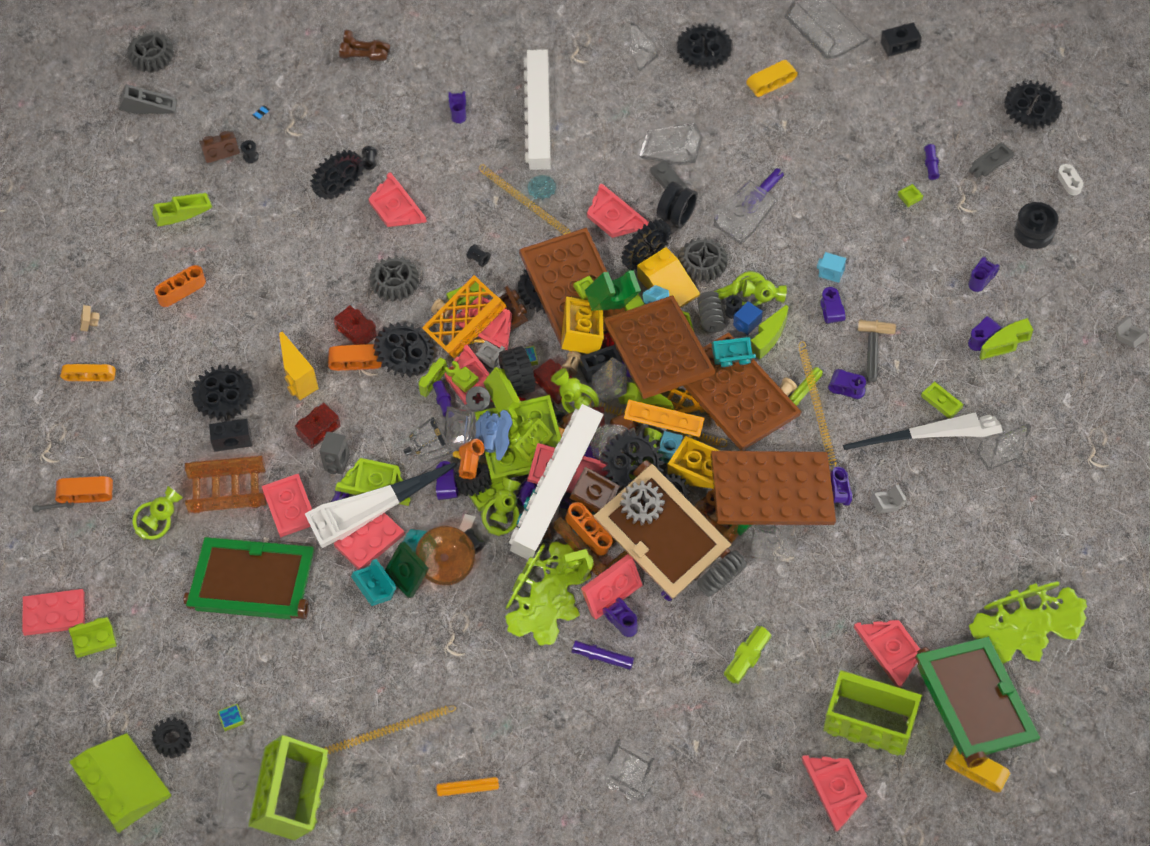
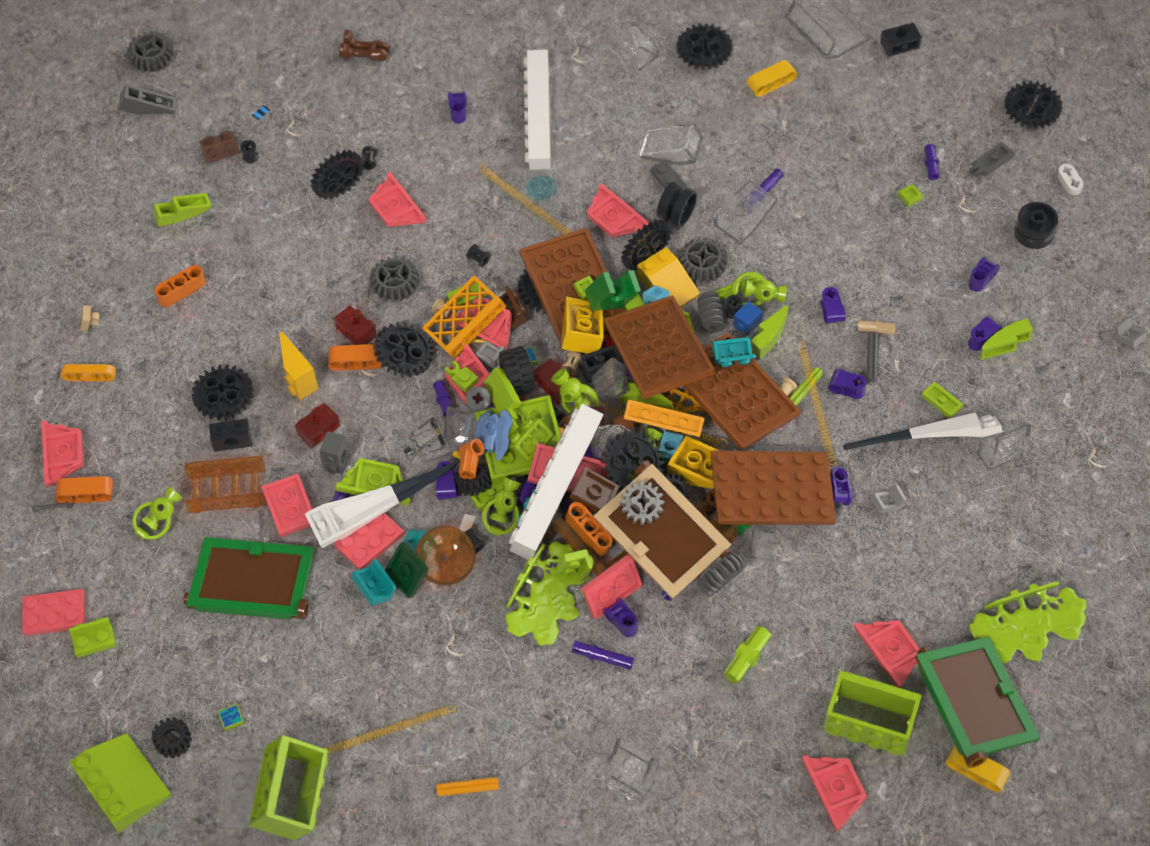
lime plate [418,357,447,398] -> none
medium azure brick [817,252,846,283] -> none
none -> coral wing [41,421,84,487]

